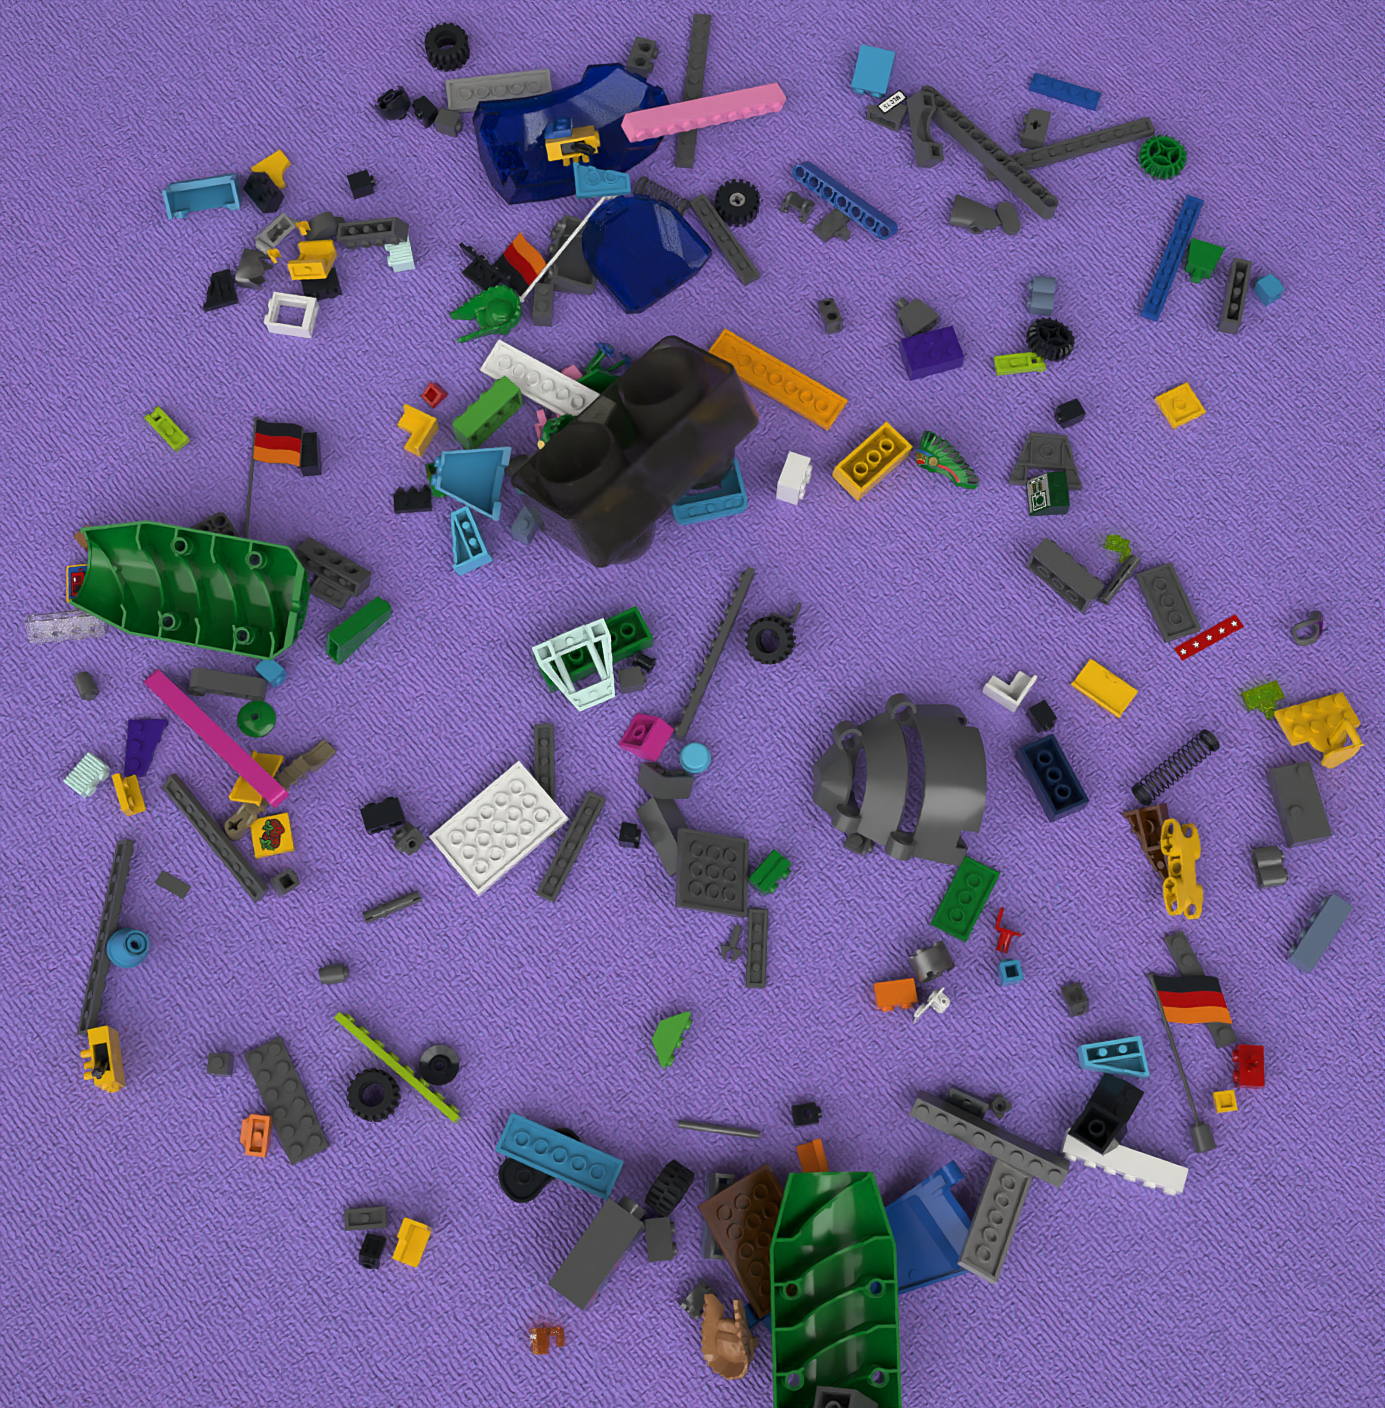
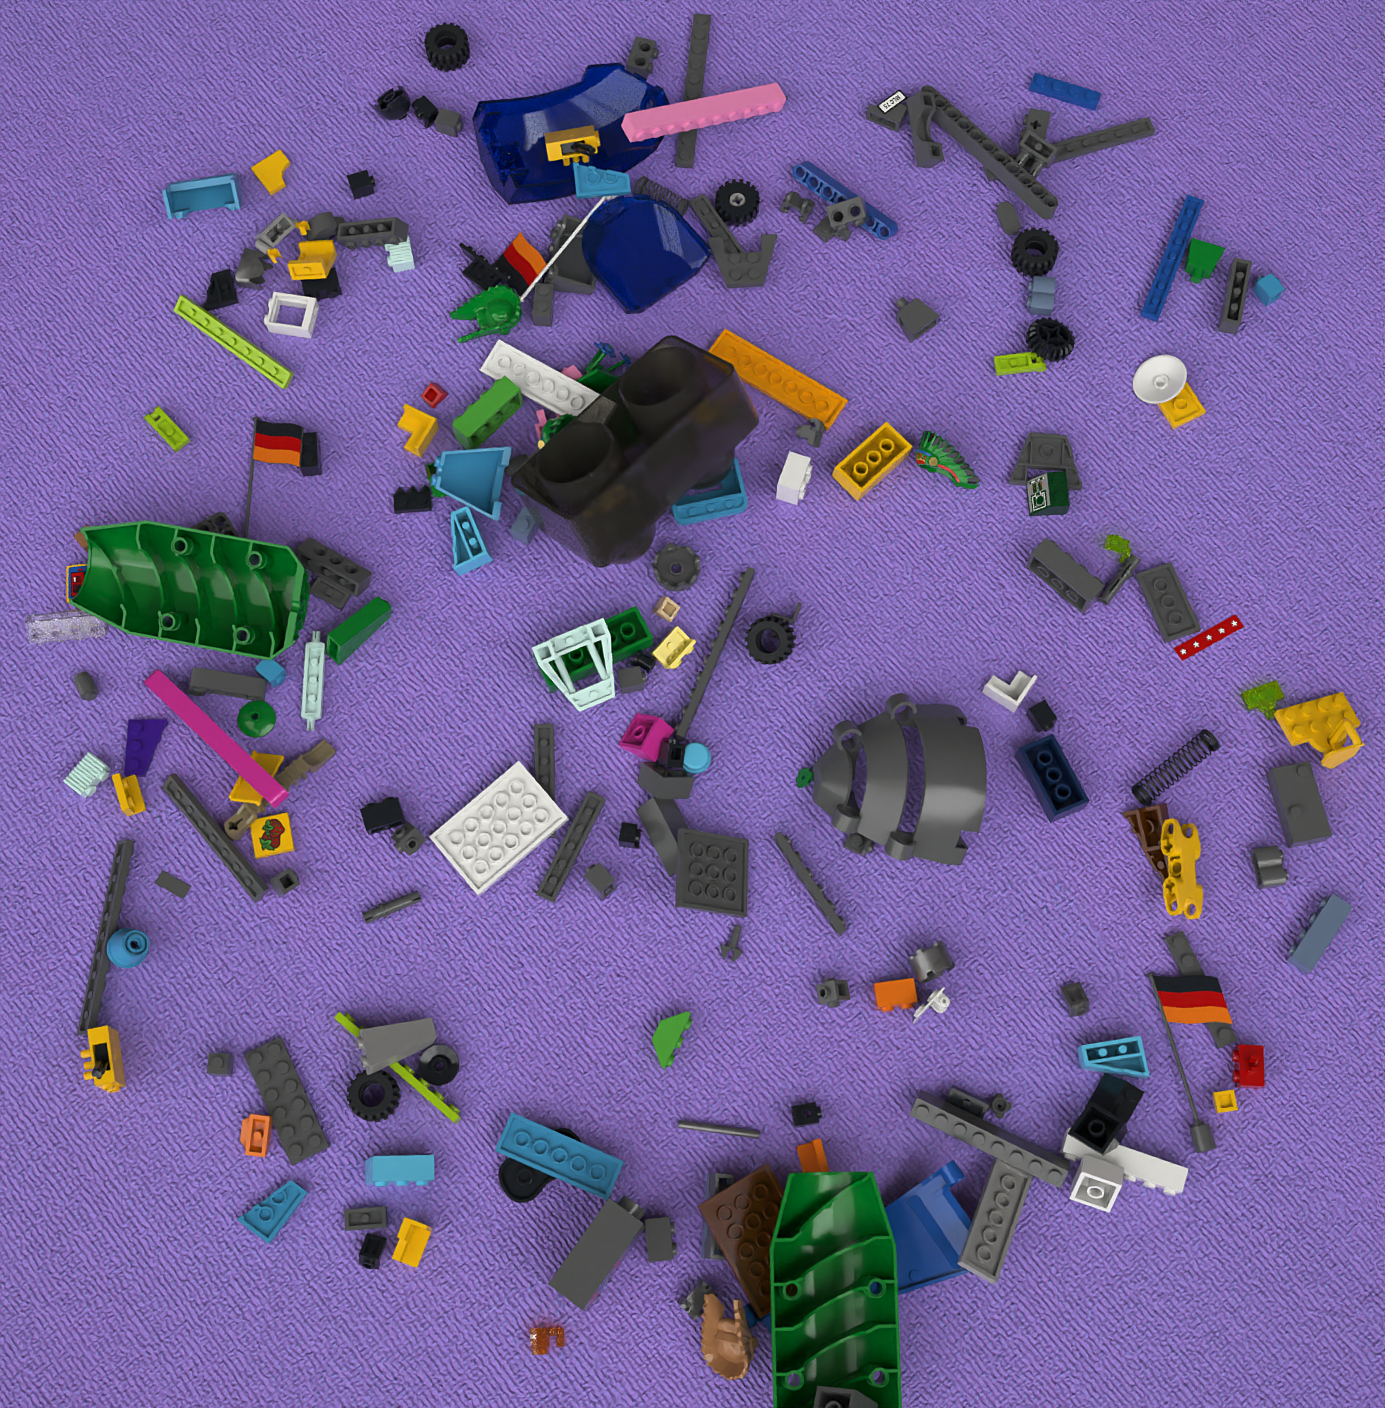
black brick [243,172,285,213] -> none
dark grey brick [319,963,350,985] -> none
light grey plate [445,69,553,113] -> none
blue plate [544,116,573,139] -> none
black tyre [645,1159,695,1217] -> none
dark grey tile [745,908,768,989] -> none
green brick [748,849,792,897] -> none
flat silver leg [818,298,843,335] -> none
dark azure slope [851,44,896,99] -> none
dark purple brick [899,325,964,381] -> none
green tile [930,855,1000,943] -> none
dark grey panel [949,194,1001,234] -> none
red bracket [994,907,1022,954] -> none
dark azure brick [996,958,1024,987] -> none
black brick [1054,398,1086,429] -> none
yellow door [1071,658,1138,718] -> none
green gear [1138,134,1187,180] -> none
dark grey piece [1291,611,1323,646] -> none
none -> lime plate [173,295,294,389]
none -> dark azure wing [236,1180,308,1244]
none -> light aqua plate [301,631,326,731]
none -> light grey slope [356,1018,437,1075]
none -> medium azure wedge [366,1155,434,1187]
none -> dark grey brick [584,862,617,901]
none -> light yellow bracket [650,626,696,669]
none -> tan slope [652,596,681,623]
none -> dark grey plate [653,543,700,592]
none -> black brick [656,738,686,768]
none -> dark grey wing [707,234,777,288]
none -> dark grey plate [773,832,847,938]
none -> dark grey piece [796,418,825,448]
none -> green plant [796,767,813,789]
none -> dark grey brick [816,978,851,1008]
none -> dark grey brick [826,196,869,232]
none -> black tyre [1011,227,1059,278]
none -> dark grey brick [1015,130,1059,179]
none -> white brick [1069,1154,1124,1212]
none -> white hat [1133,355,1187,404]

